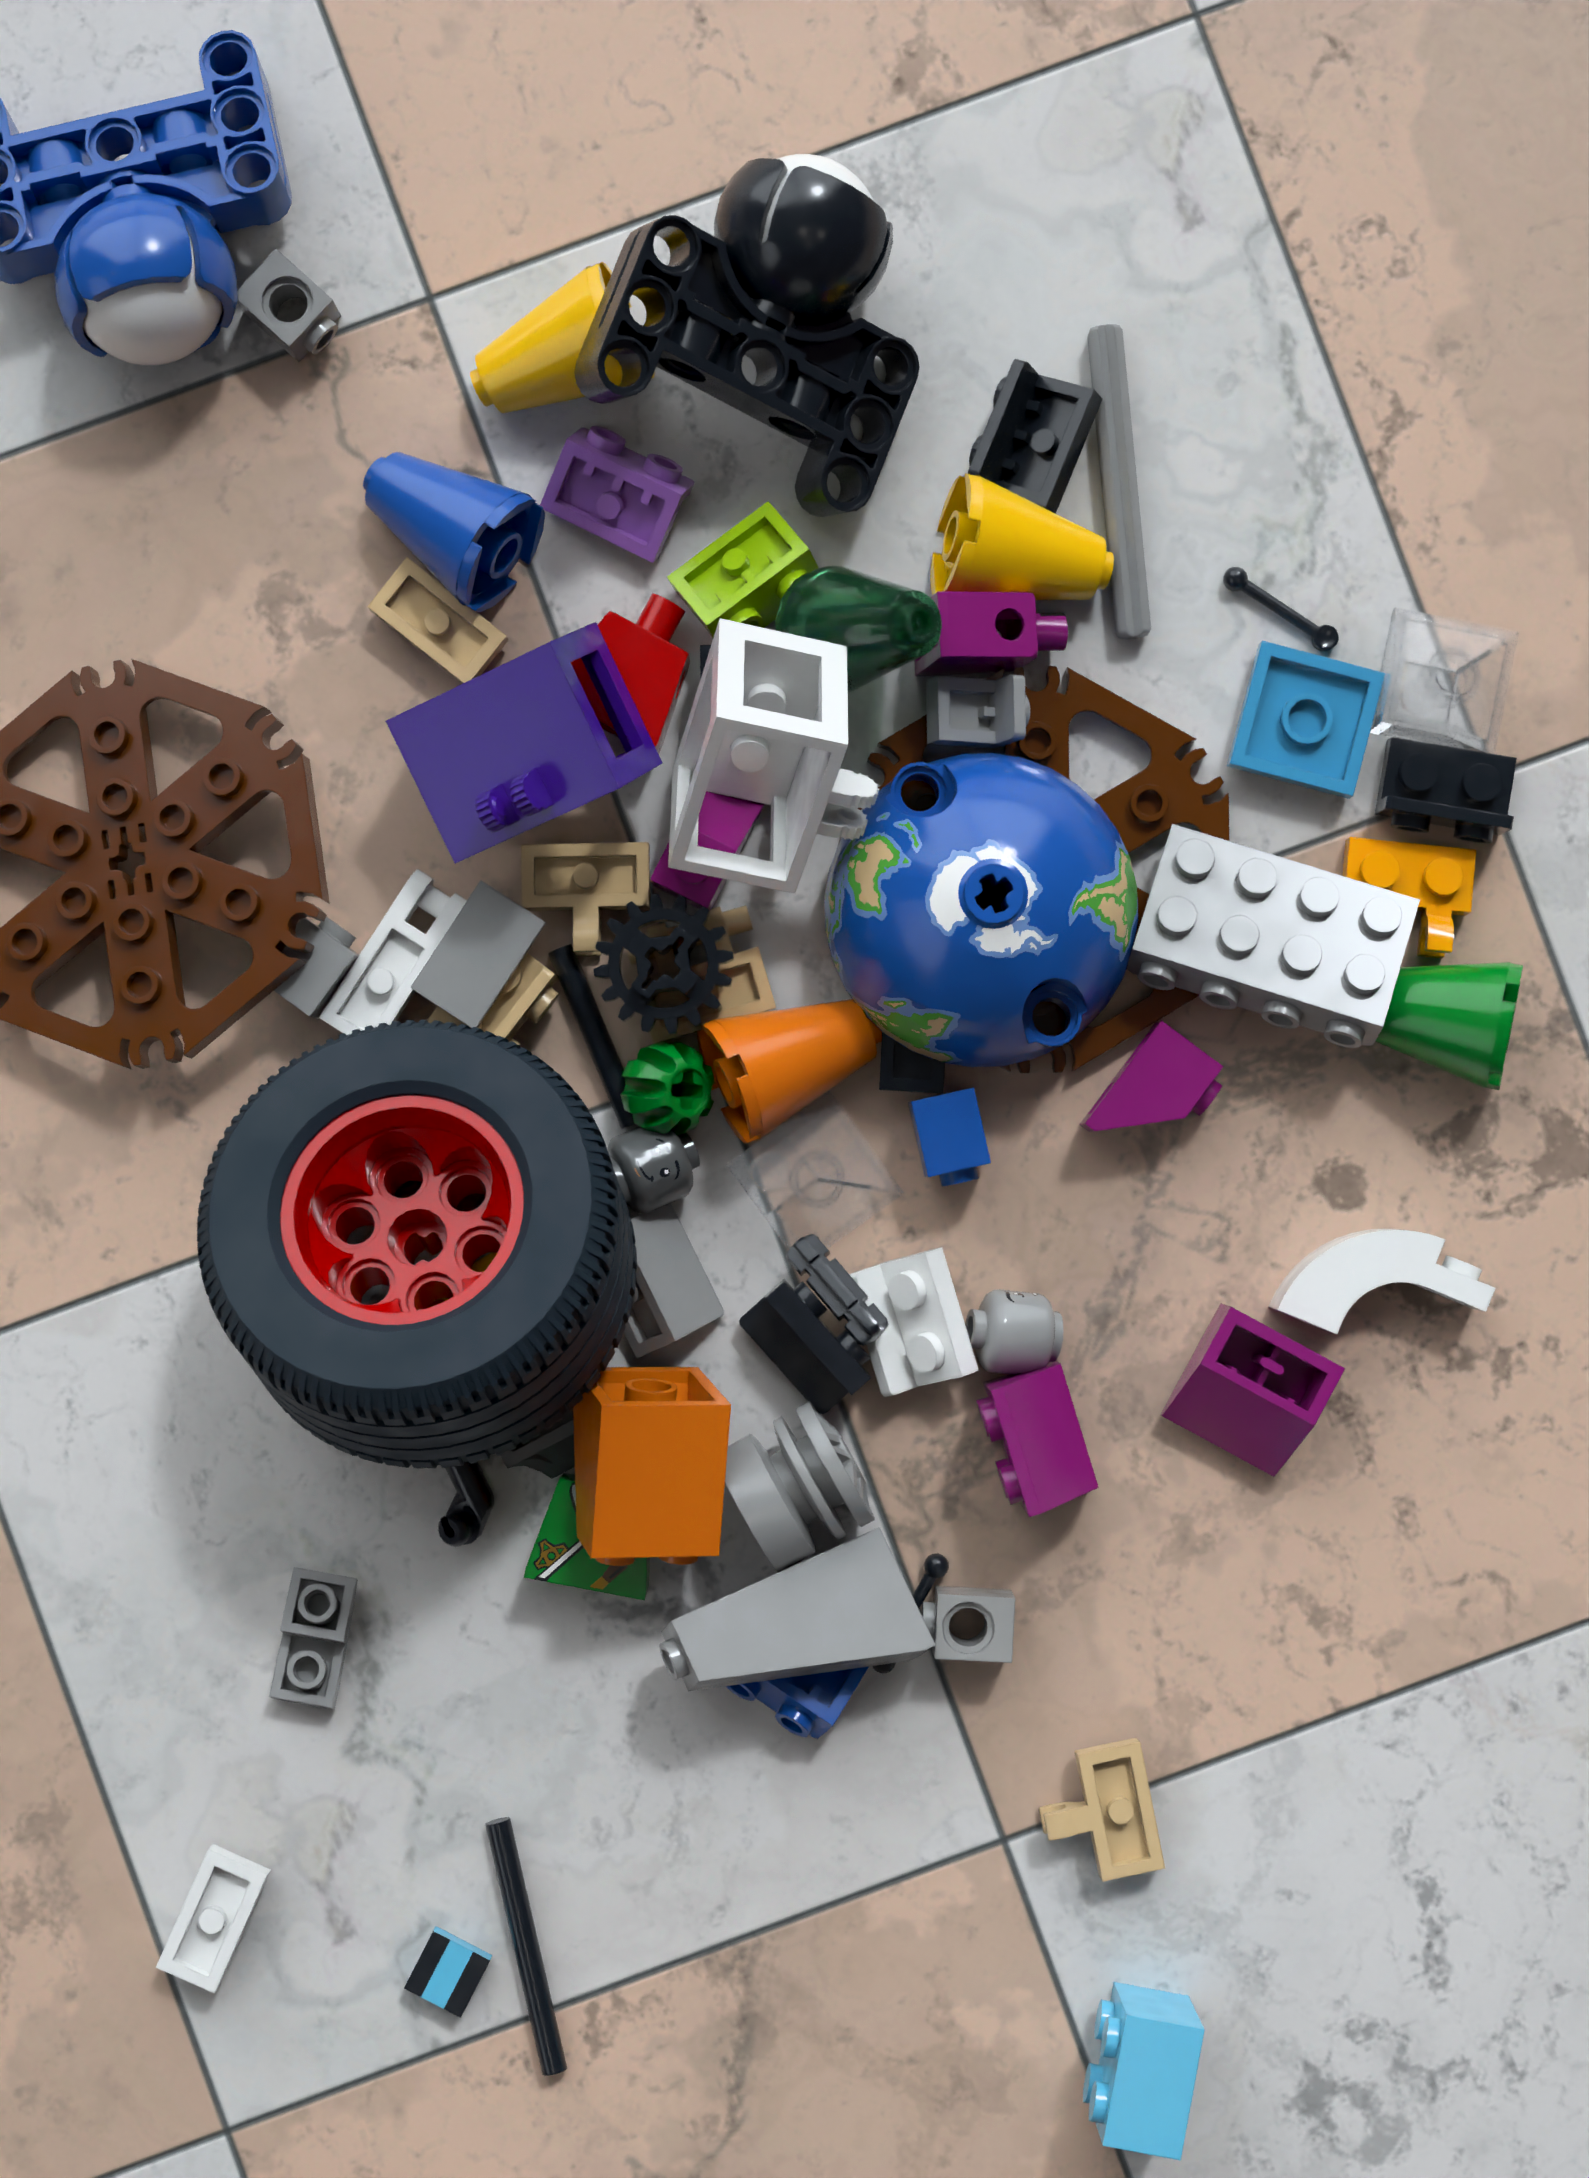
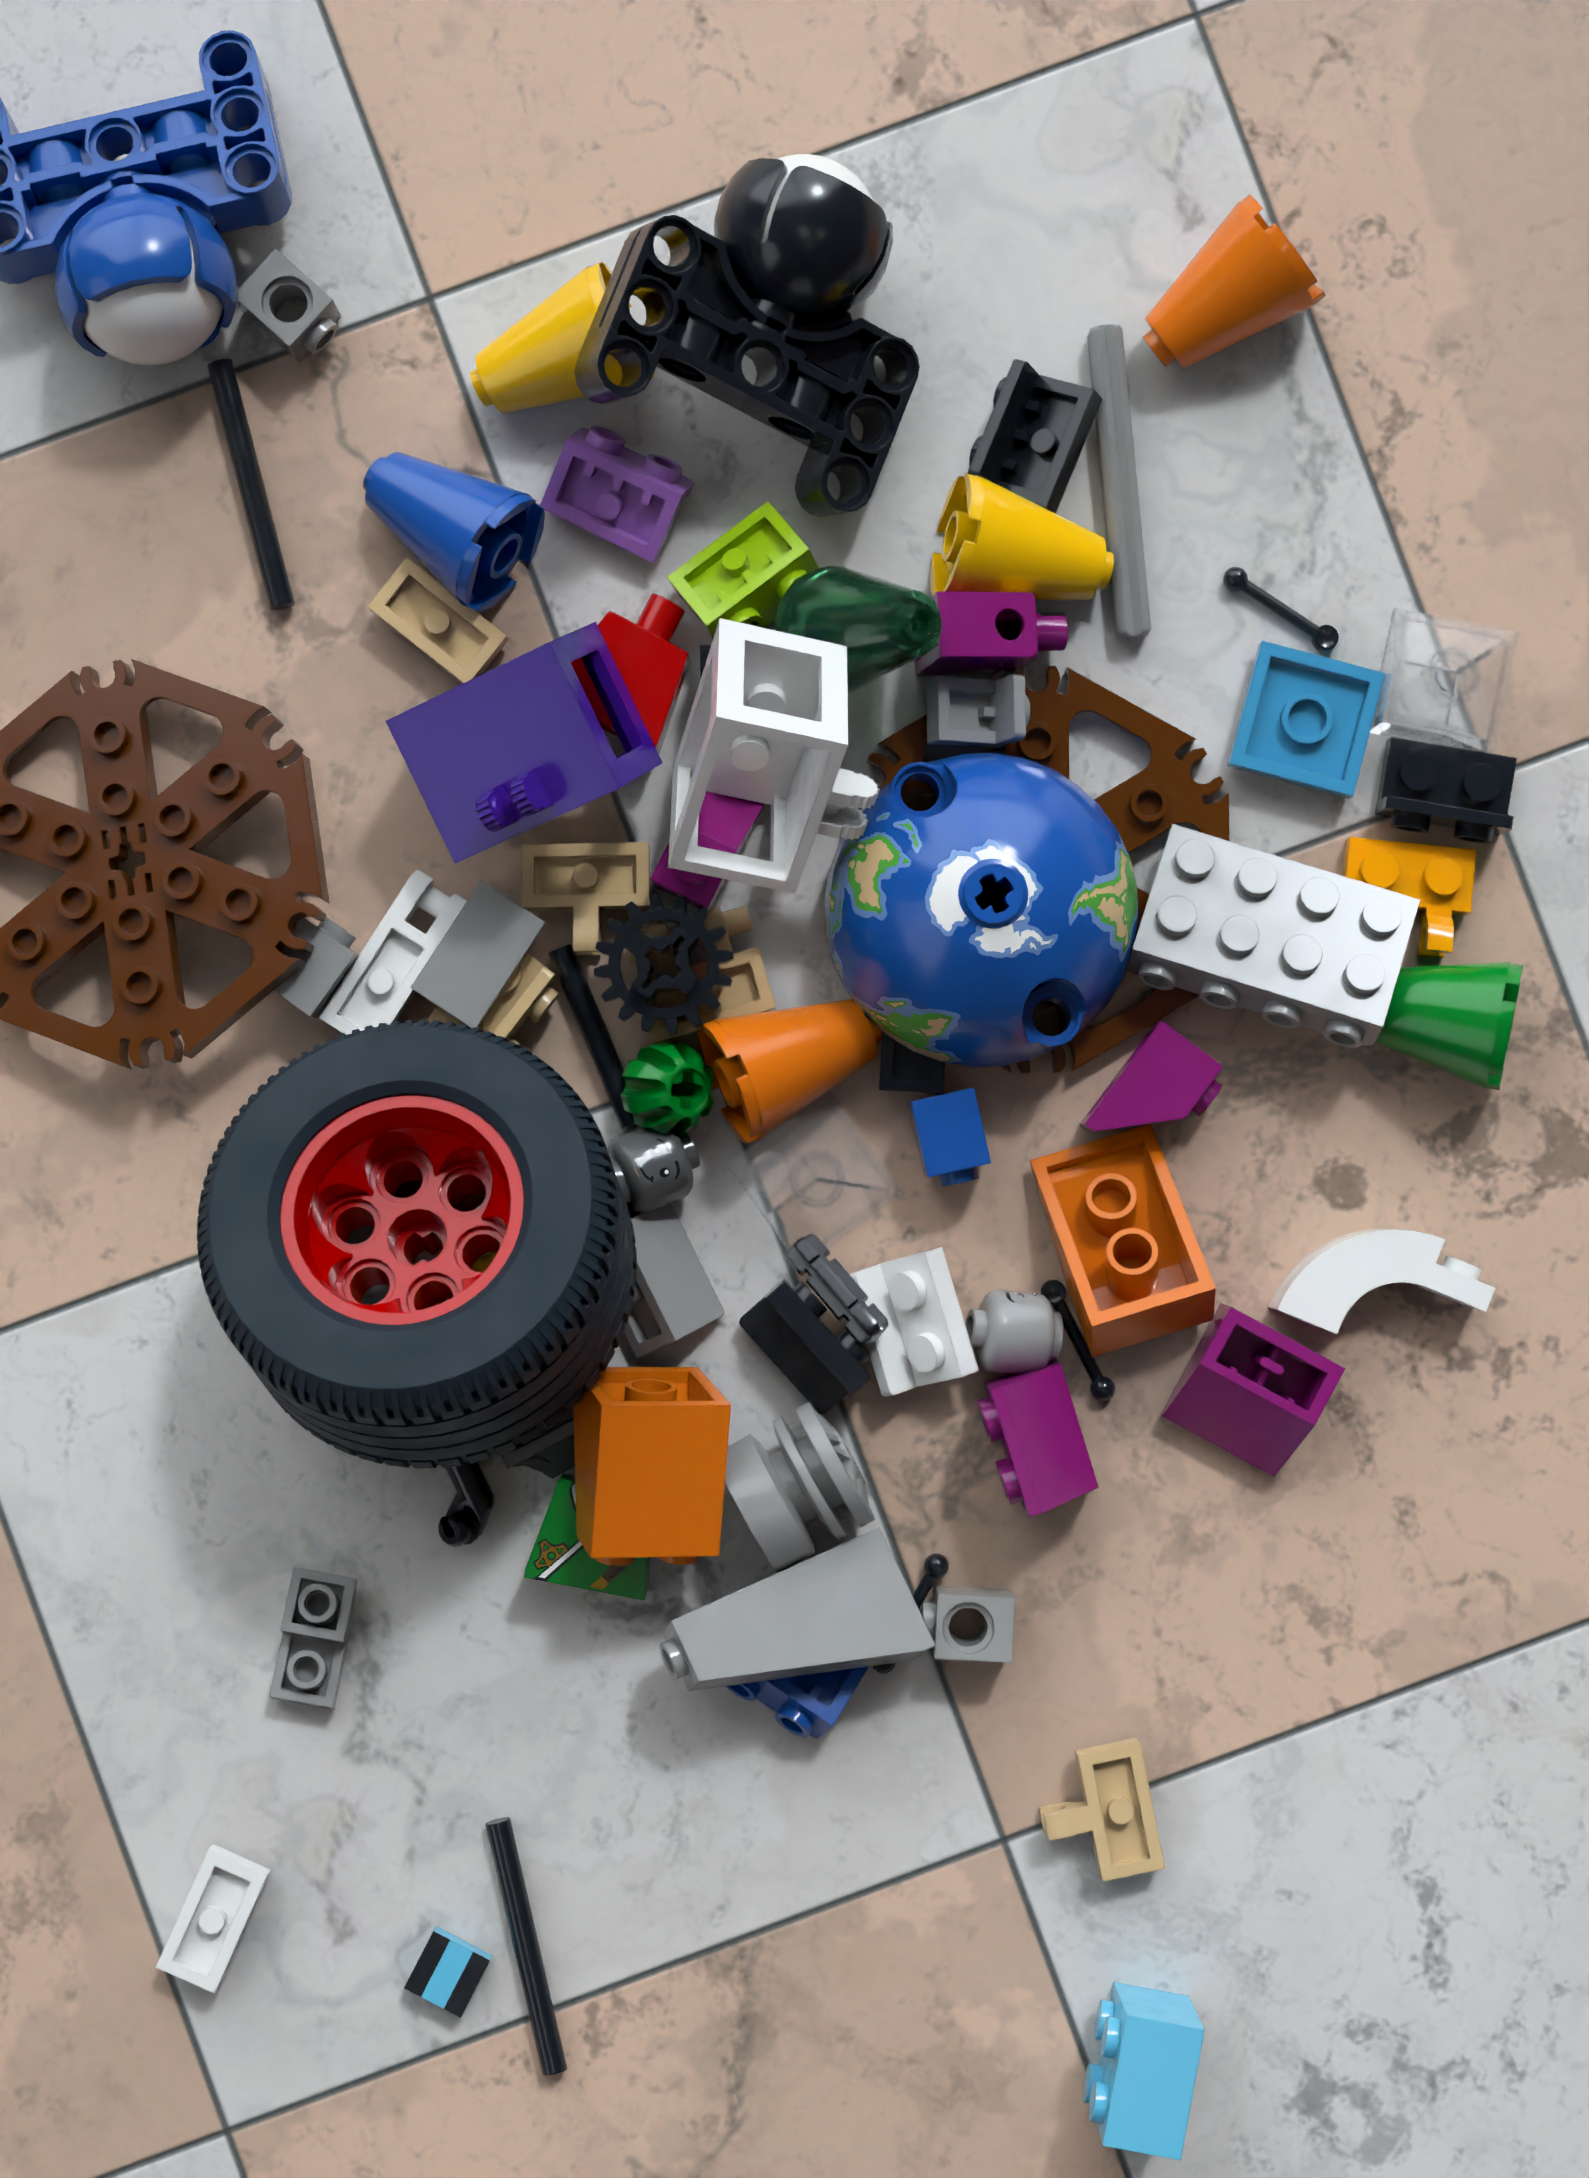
none -> black bar [207,359,295,610]
none -> orange slope [1030,1124,1216,1357]
none -> black hinge [1041,1280,1115,1402]
none -> orange cone [1142,194,1326,369]

